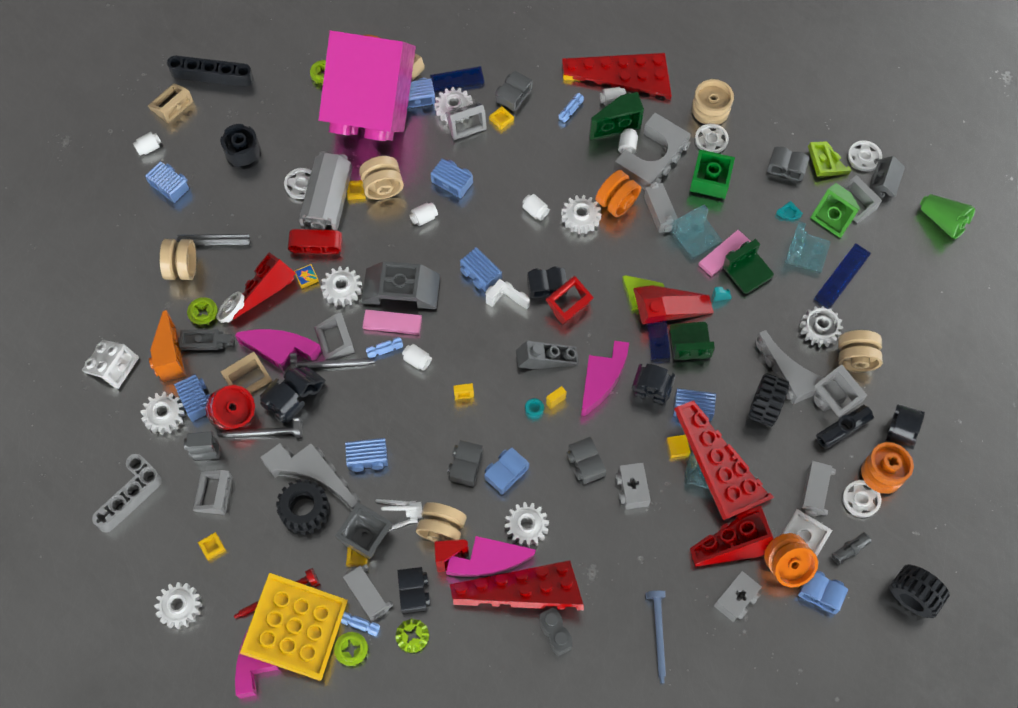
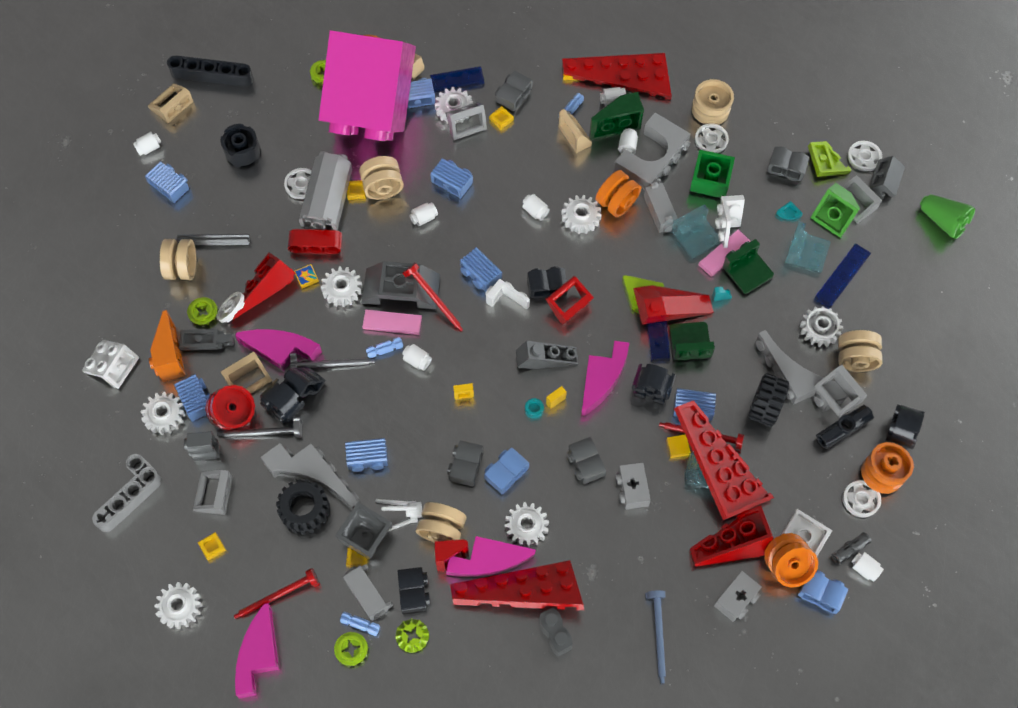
yellow plate [240,573,348,681] -> none
light grey tile [314,313,355,360] -> none
light grey brick [800,461,836,517] -> none
black tyre [890,564,950,618] -> none
none -> red piece [402,262,463,331]
none -> tan tile [558,109,592,153]
none -> red piece [659,422,744,453]
none -> white bracket [715,195,745,248]
none -> white brick [851,552,884,582]

